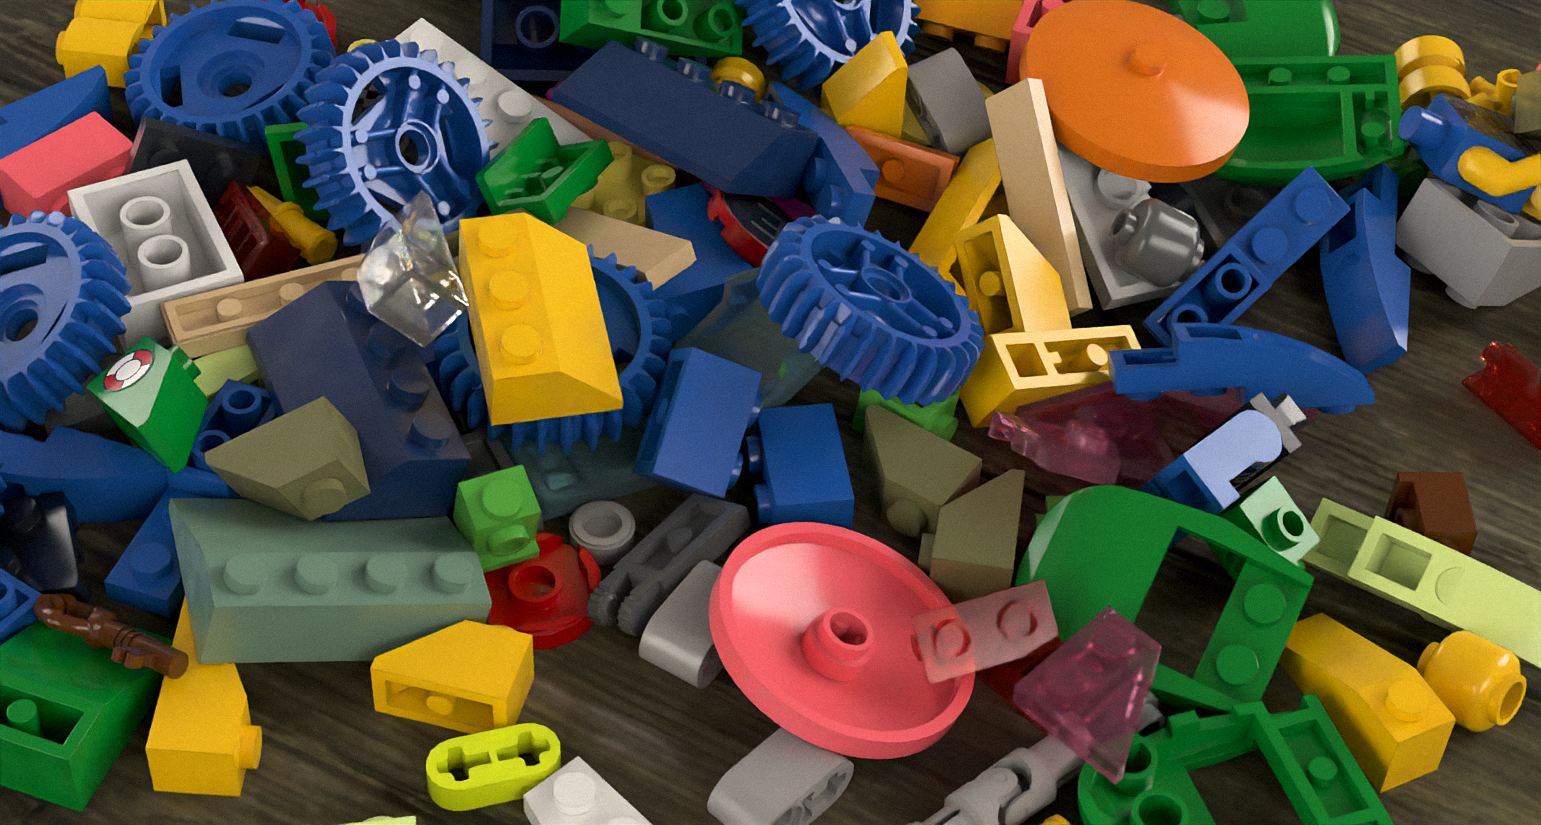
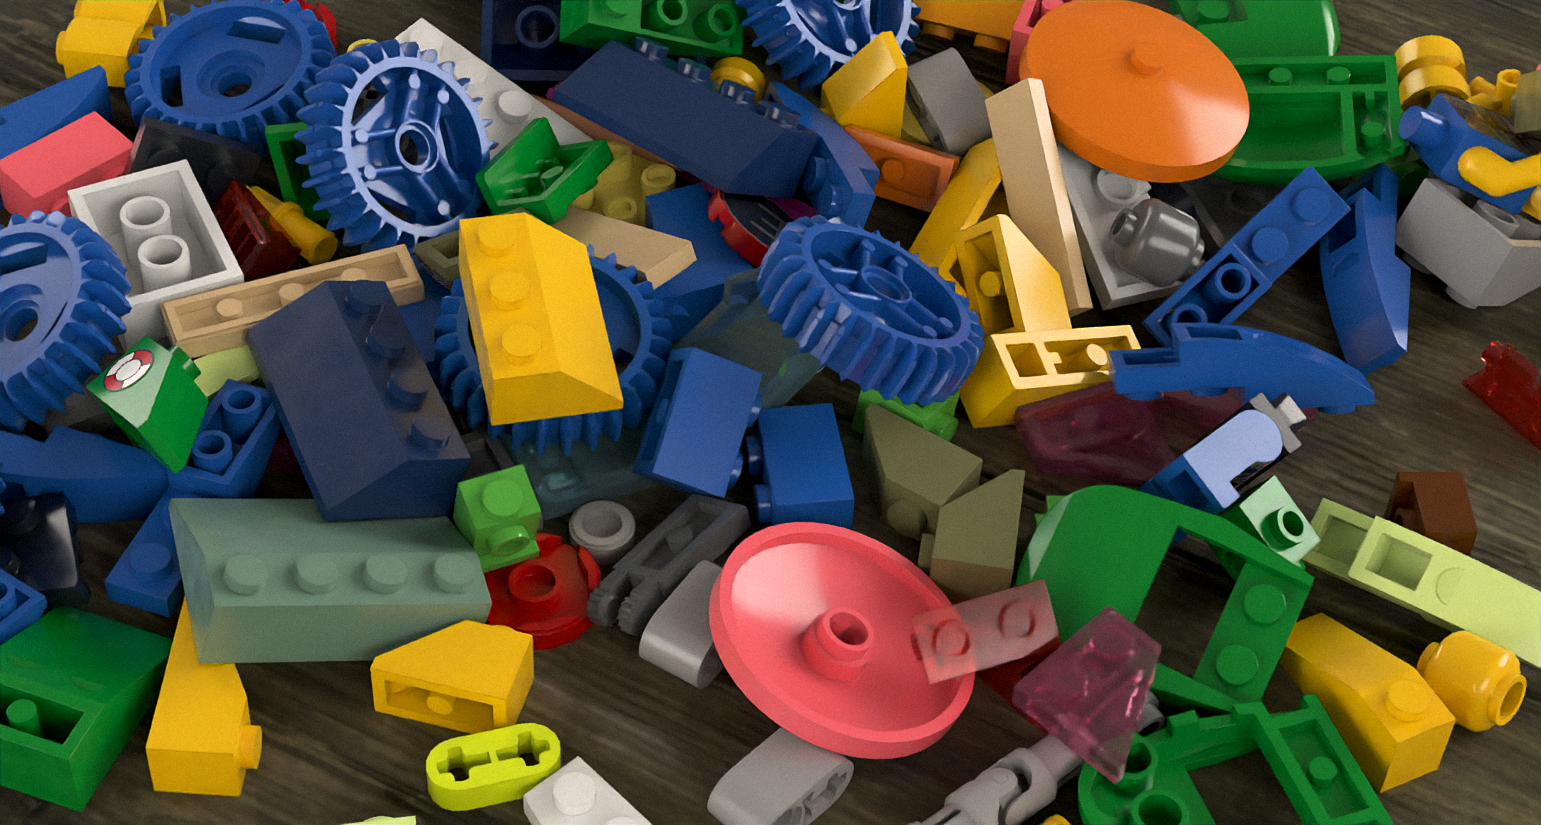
reddish brown piece [34,593,189,679] -> none
olive slope [204,396,371,521] -> none
clear slope [355,190,469,348] -> none
clear pink wing [987,410,1121,485] -> none

